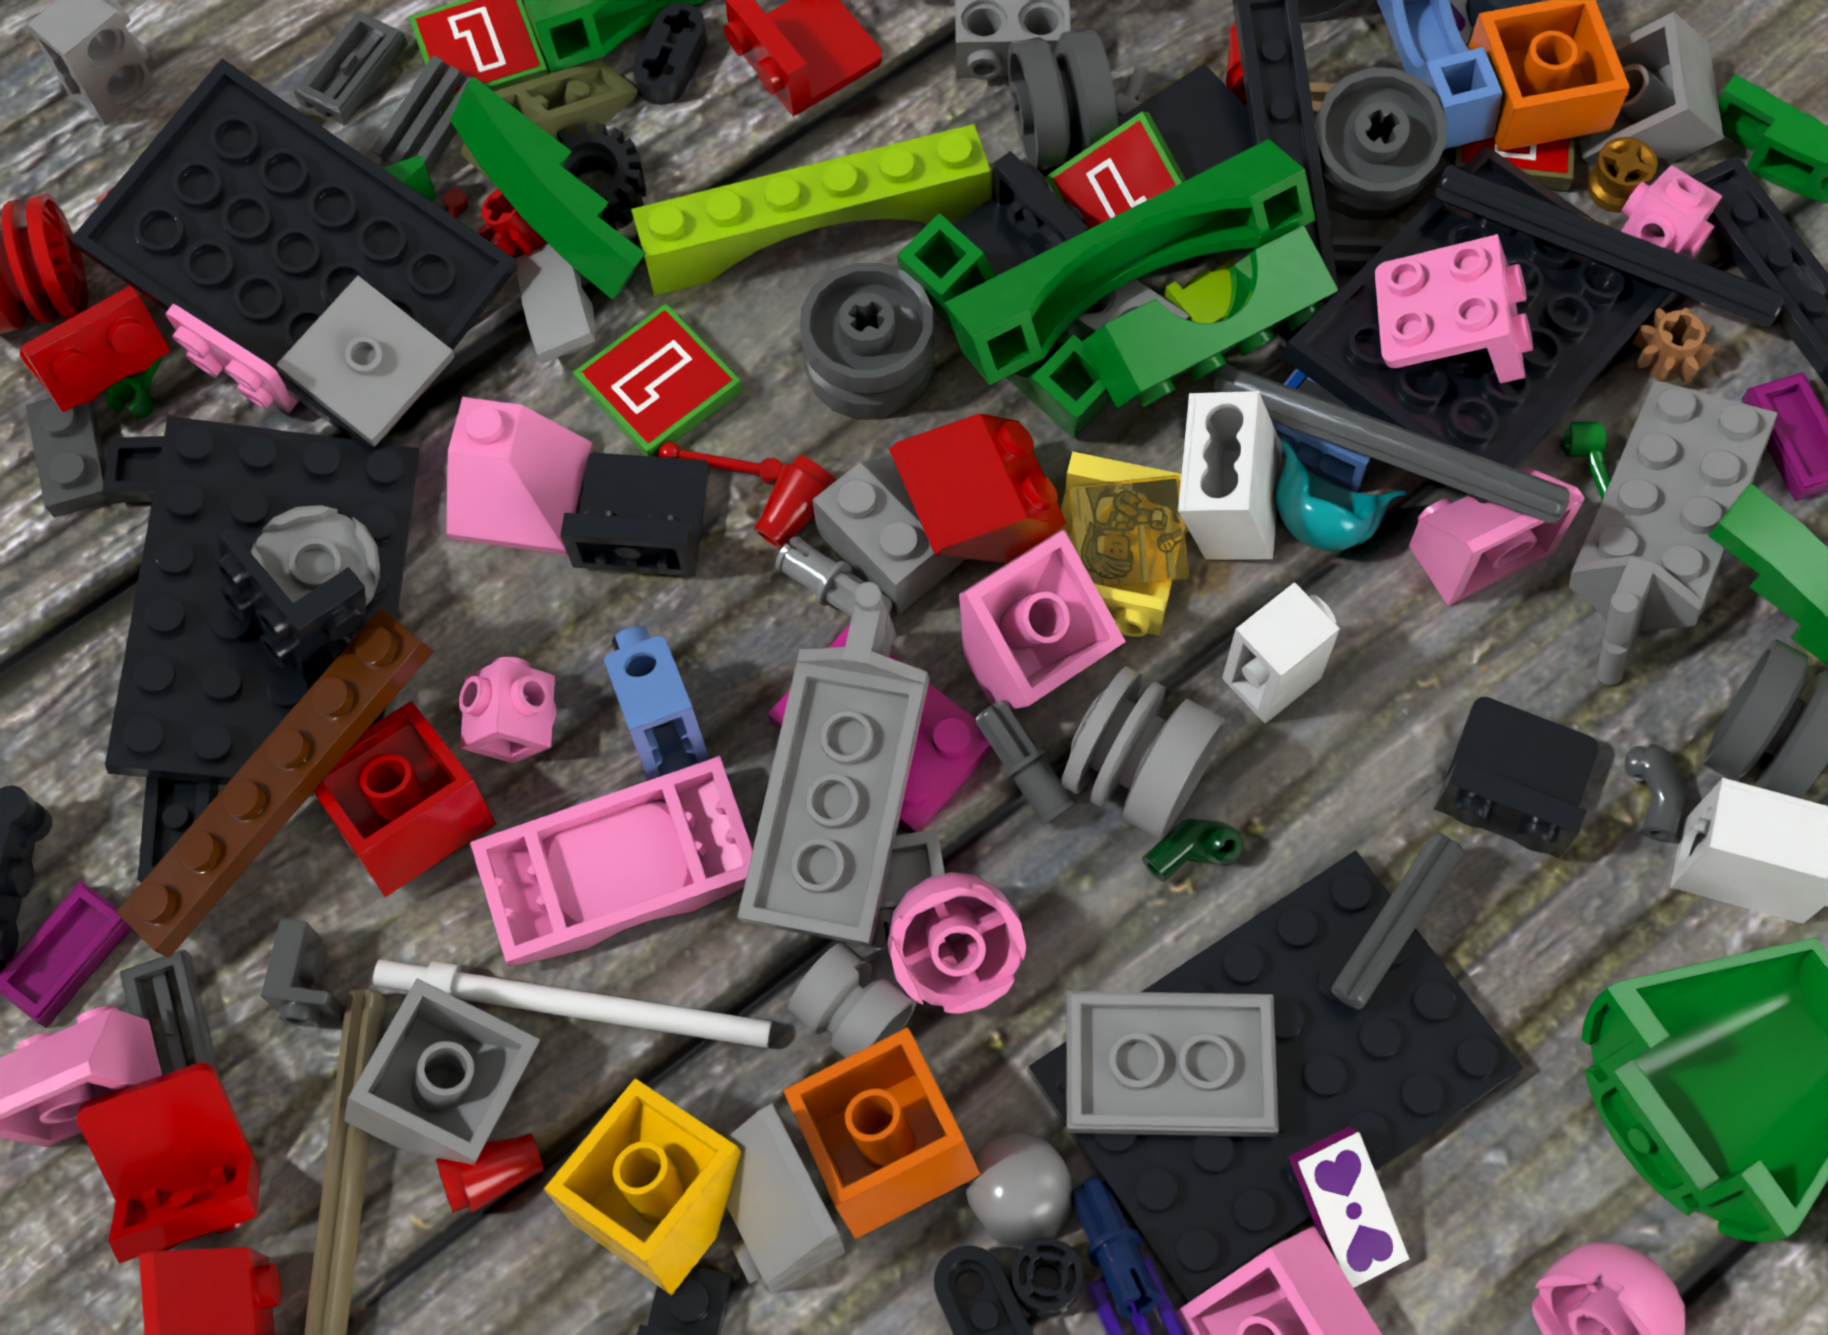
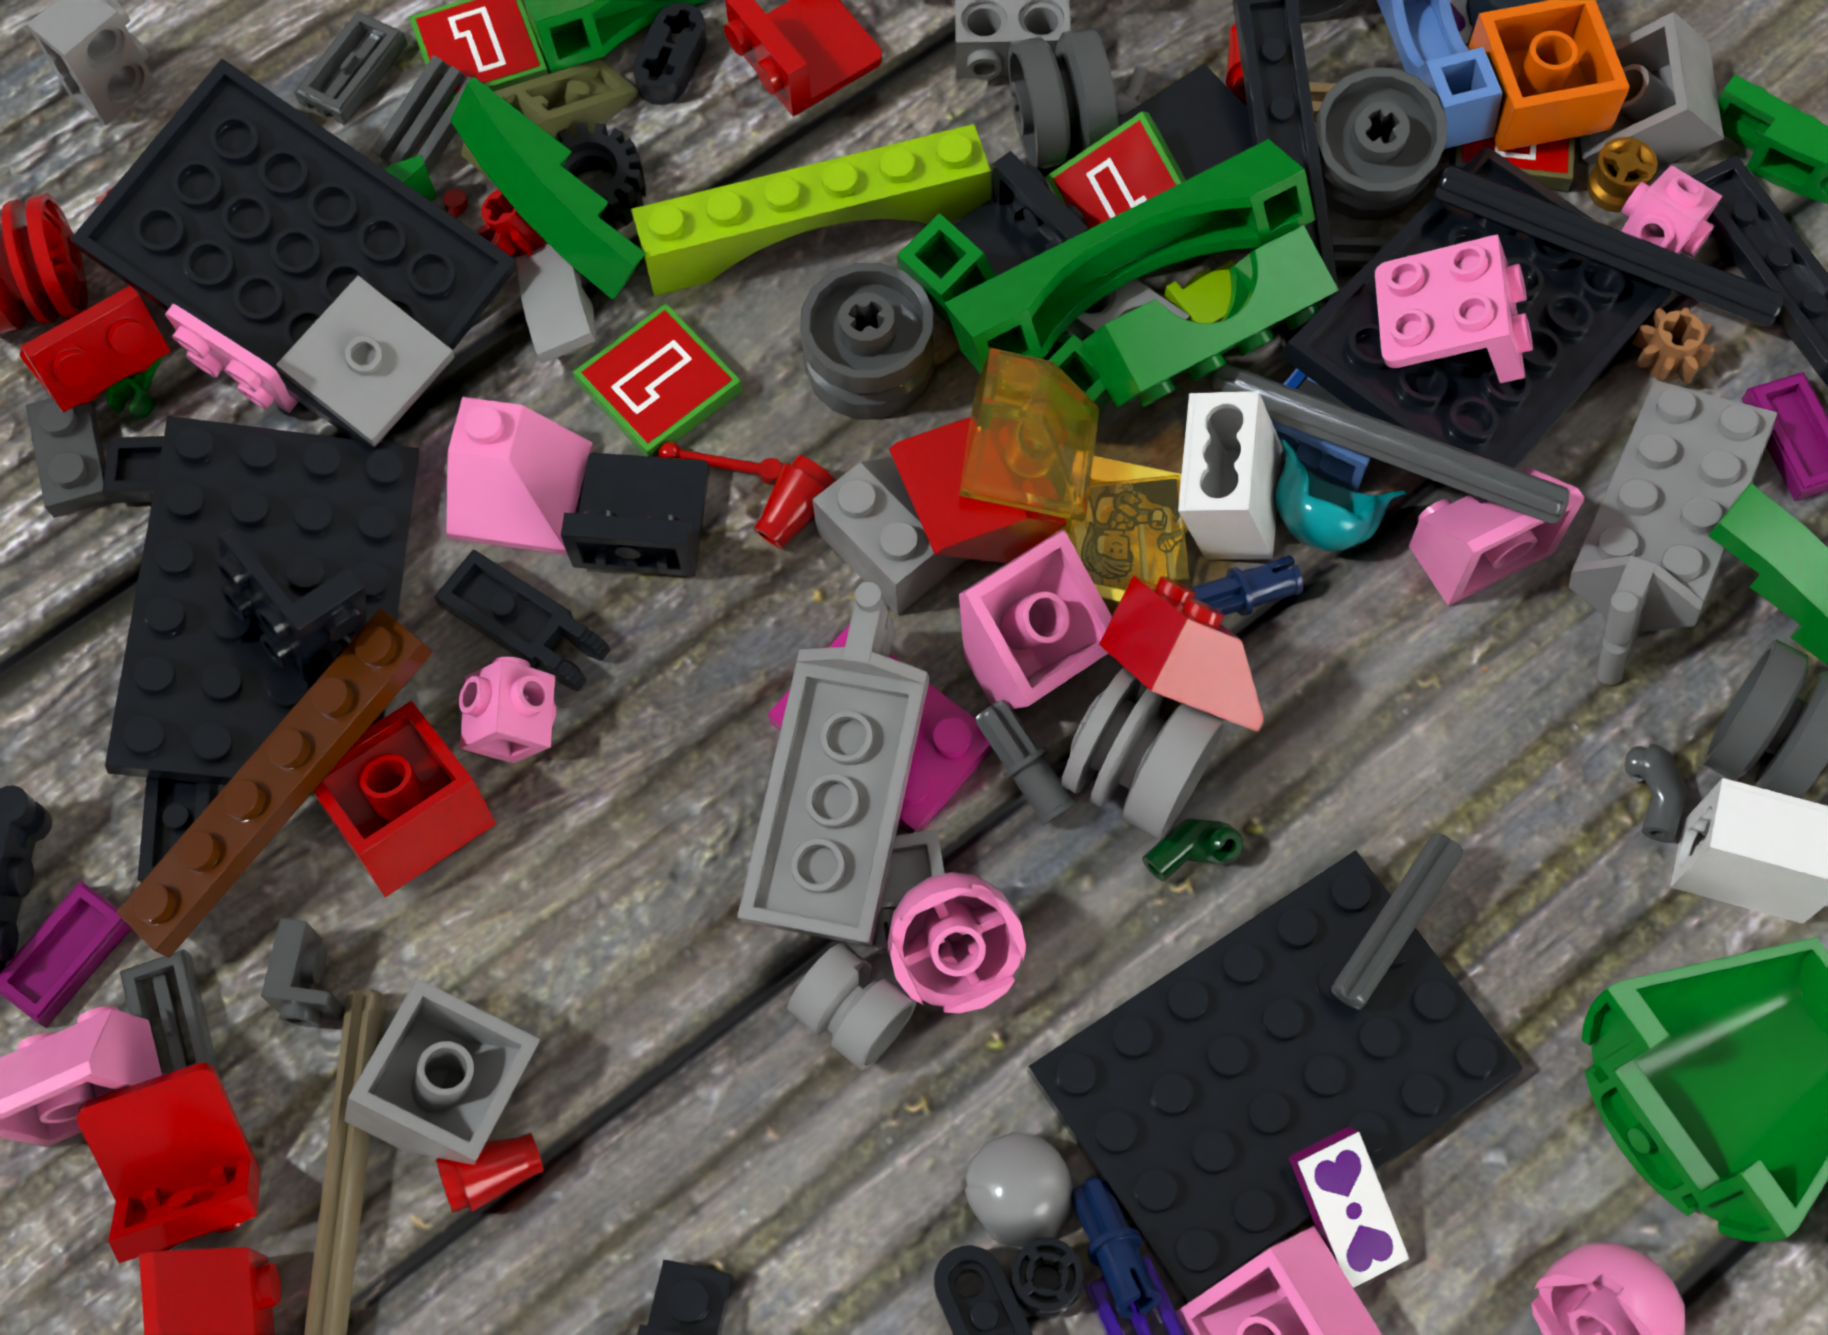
light grey tile [251,505,380,606] -> none
white bar [373,959,773,1048] -> none
bright pink slope [470,756,753,966] -> none
yellow slope [544,1078,741,1295] -> none
medium blue torso [603,626,710,781] -> none
light grey slope [722,1104,846,1294] -> none
light grey axle [775,536,893,618] -> none
orange brick [783,1027,981,1239] -> none
light grey tile [1066,991,1279,1137] -> none
white brick [1222,582,1340,724] -> none
black bracket [1434,697,1599,858] -> none
green hand [1563,421,1611,500] -> none
none -> black hinge [434,550,610,691]
none -> clear yellow slope [959,348,1100,522]
none -> slope [1099,575,1264,732]
none -> dark blue axle [1191,555,1303,616]

